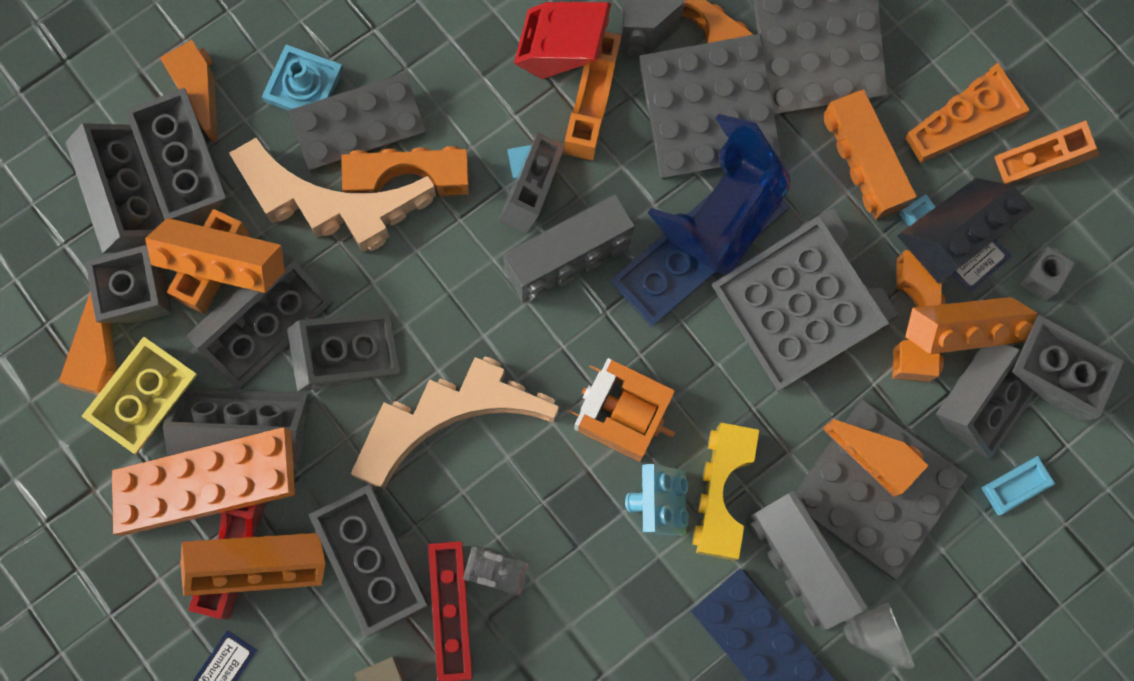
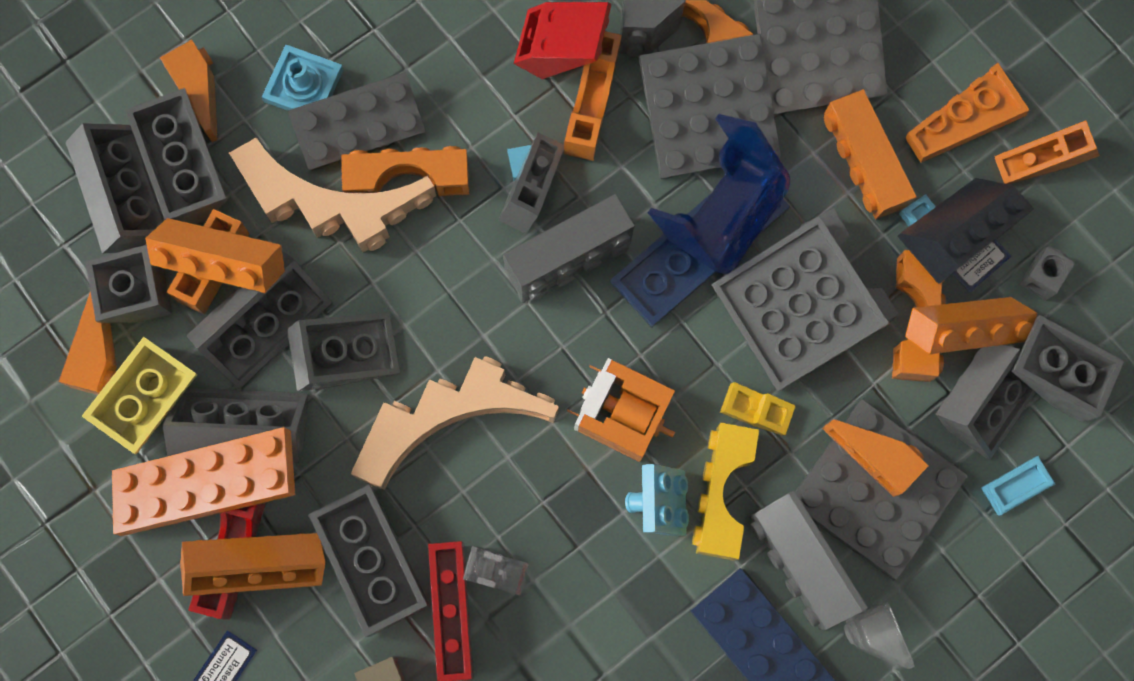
none -> yellow slope [720,382,795,435]

